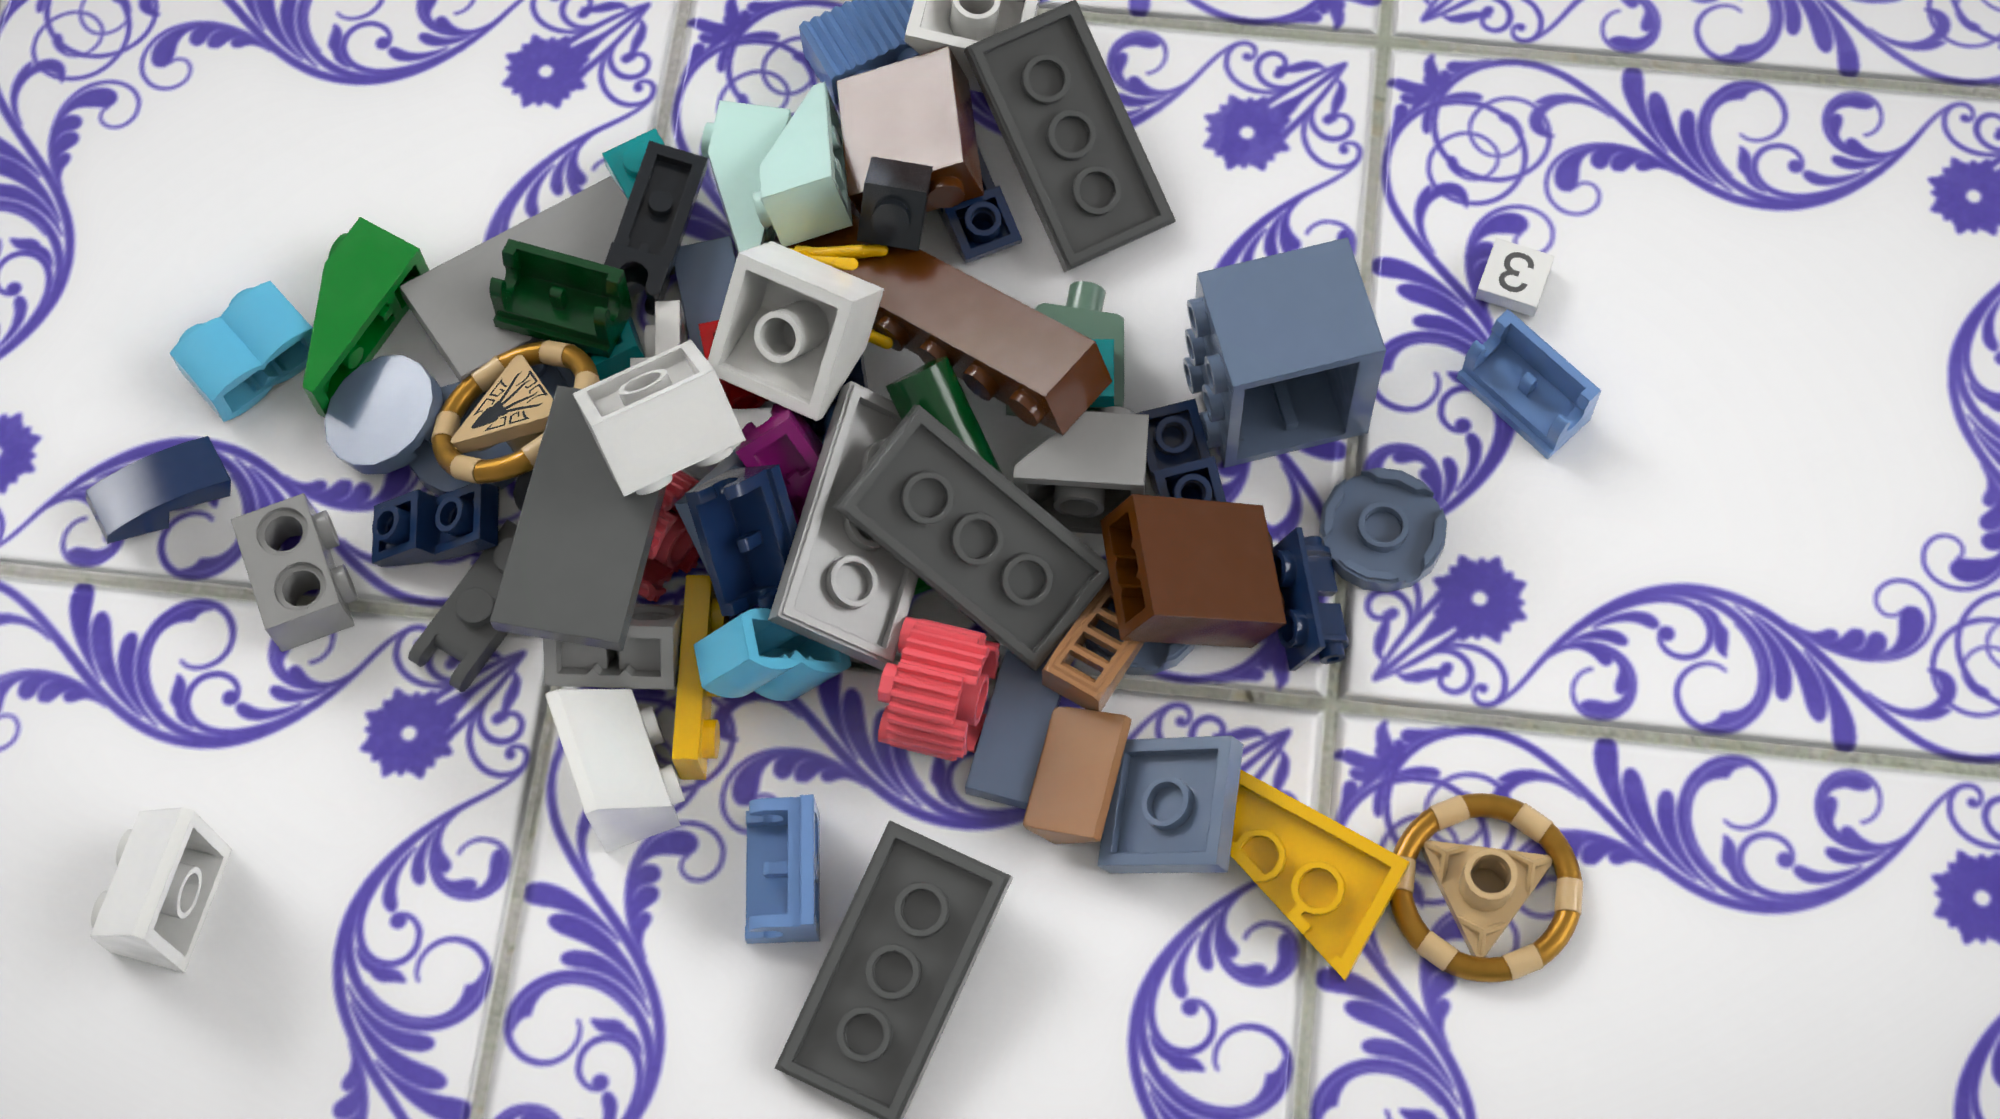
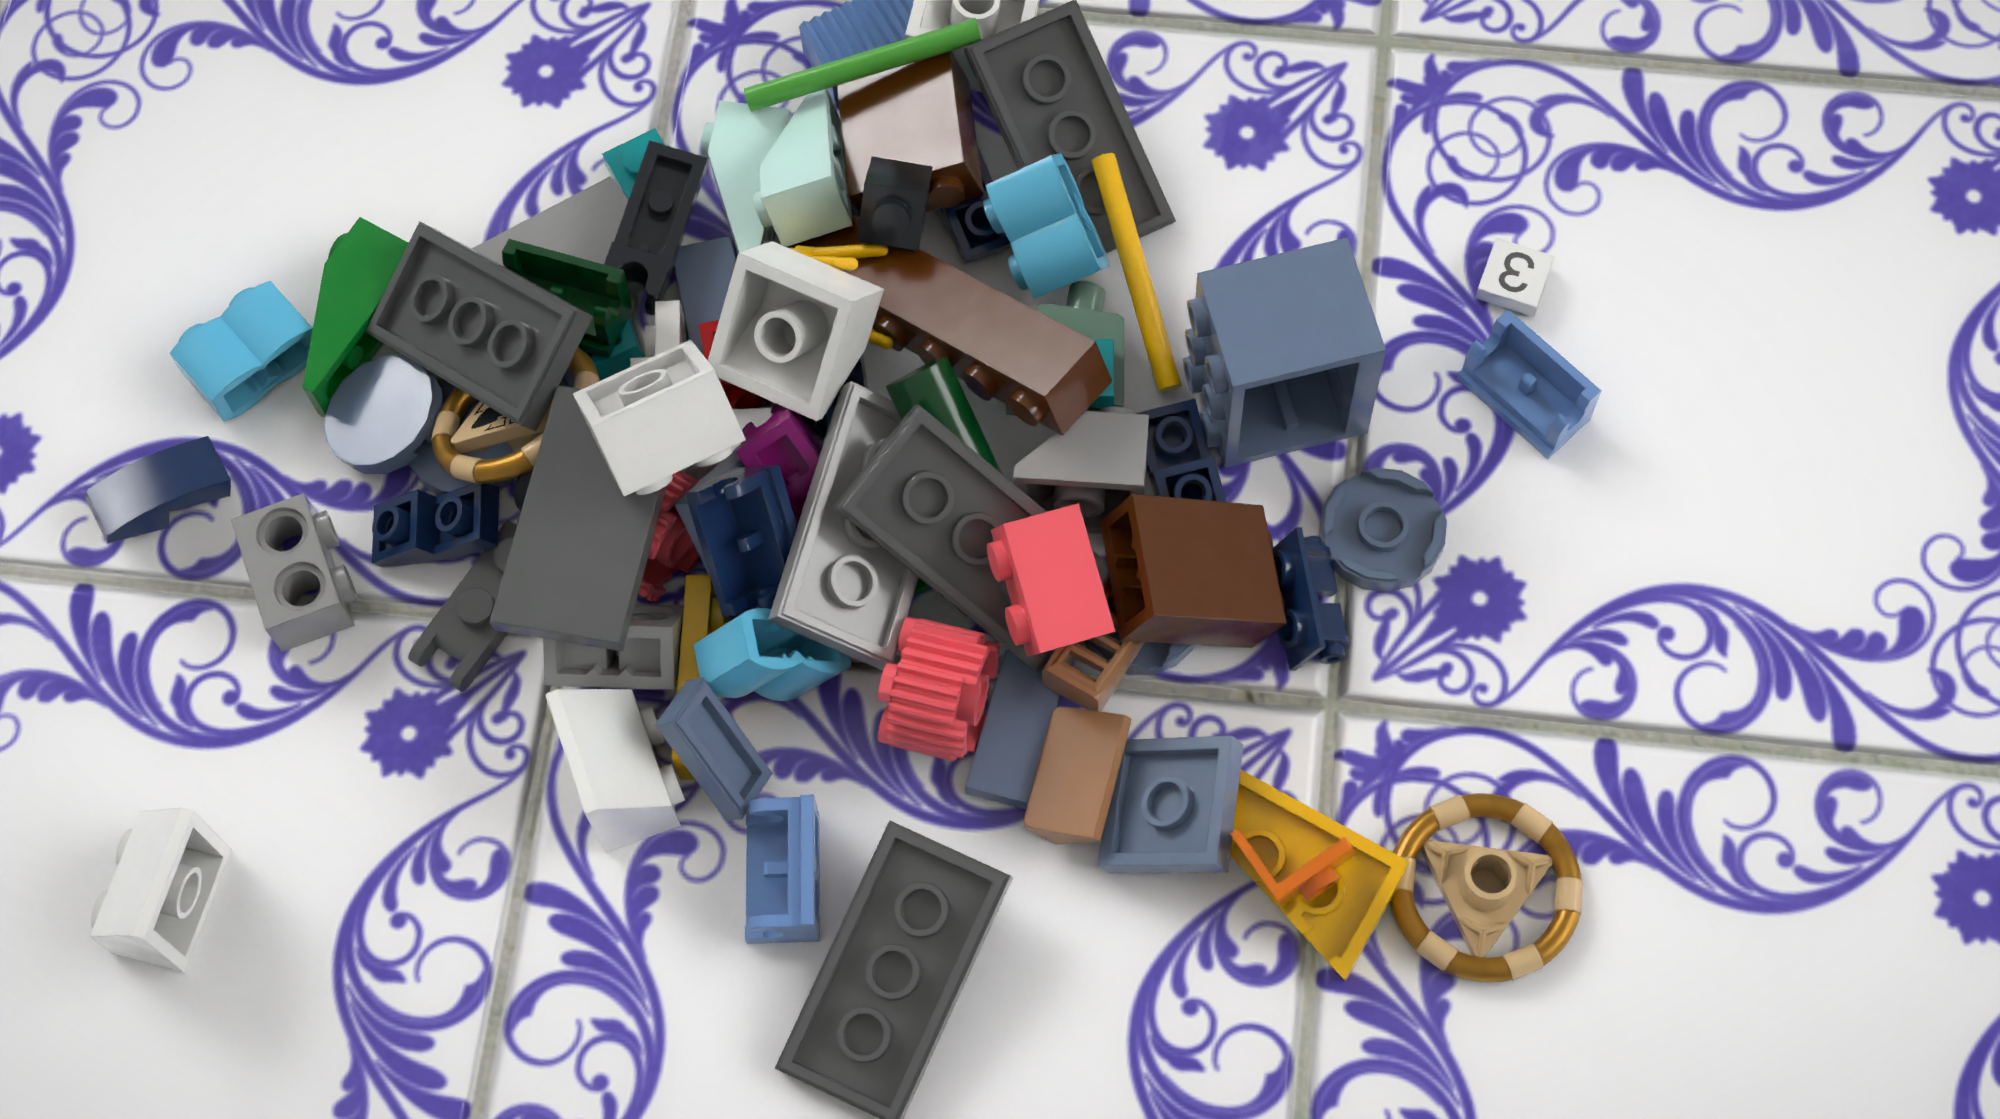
none -> dark grey tile [365,221,593,431]
none -> sand blue tile [655,677,773,821]
none -> bright green bar [744,18,982,112]
none -> medium azure brick [983,153,1110,299]
none -> coral brick [987,503,1116,656]
none -> yellow bar [1091,153,1182,393]
none -> orange bracket [1230,828,1356,907]

